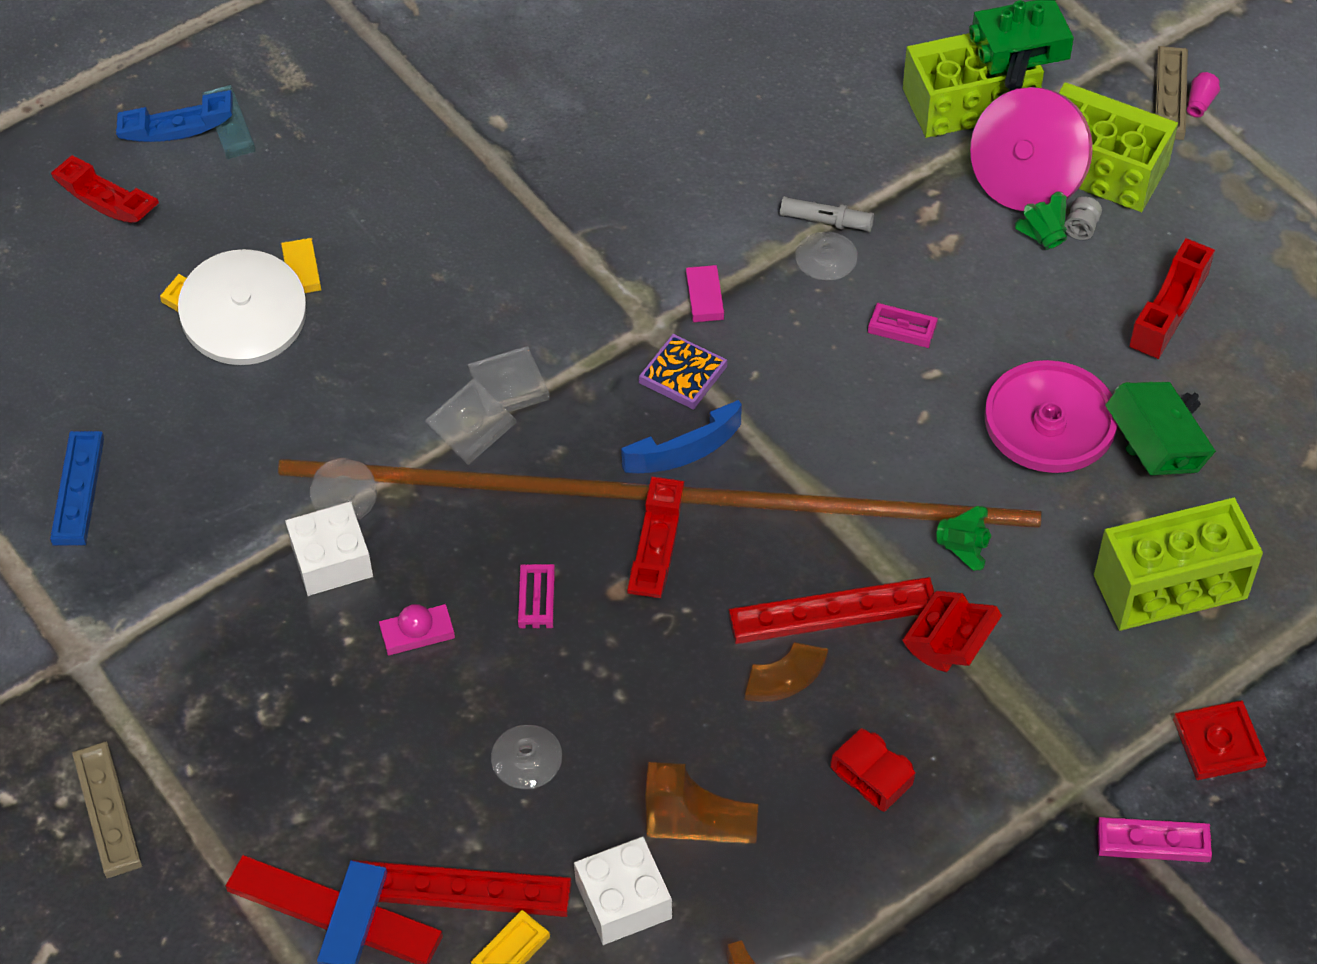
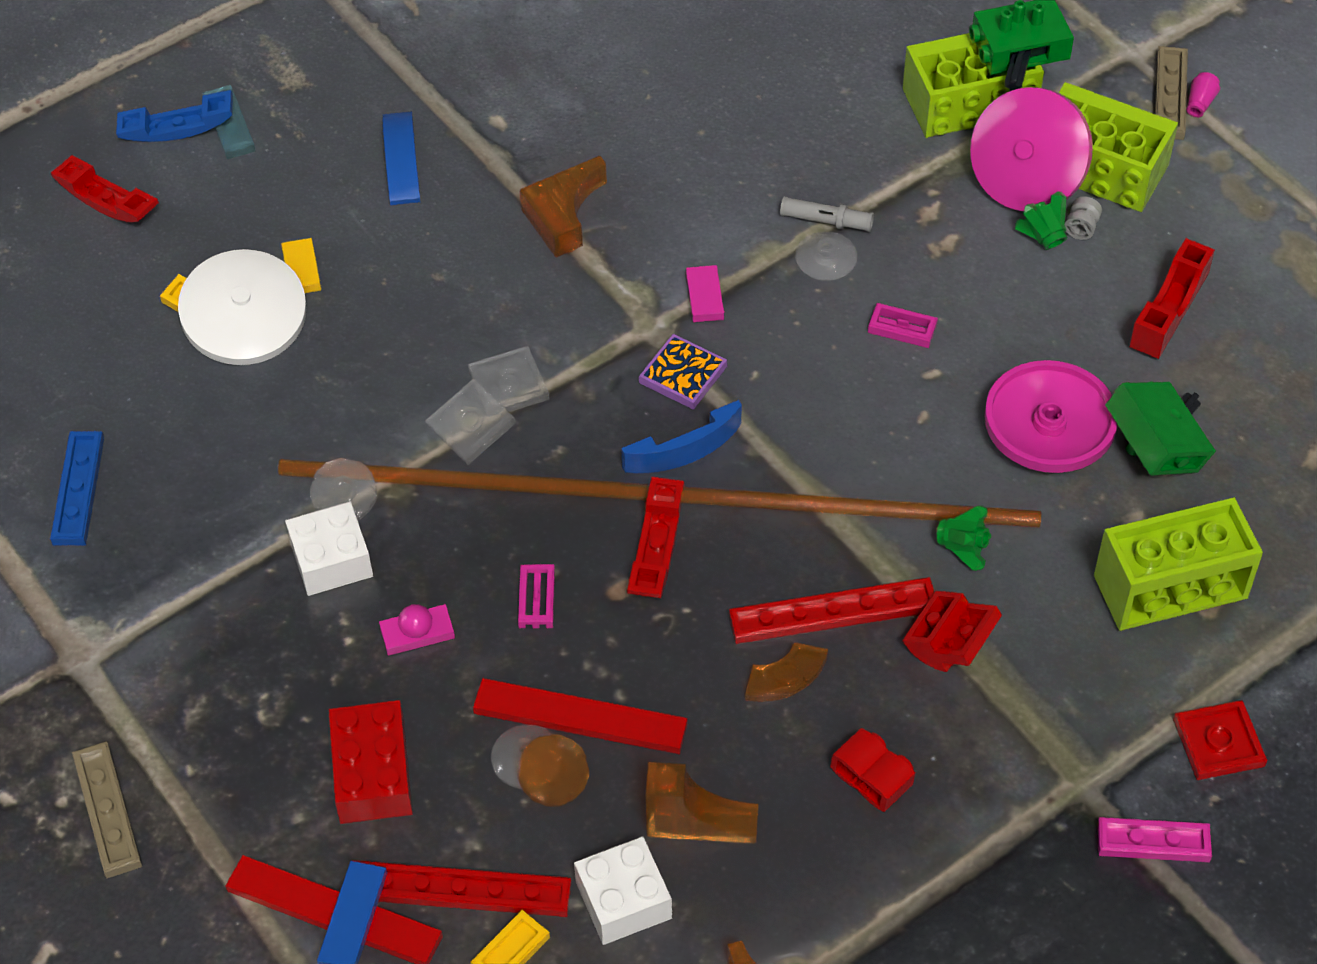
none -> red brick [329,700,413,824]
none -> blue slope [383,111,420,205]
none -> red tile [473,678,688,754]
none -> clear orange tile [517,734,589,807]
none -> clear orange arch [520,156,607,257]

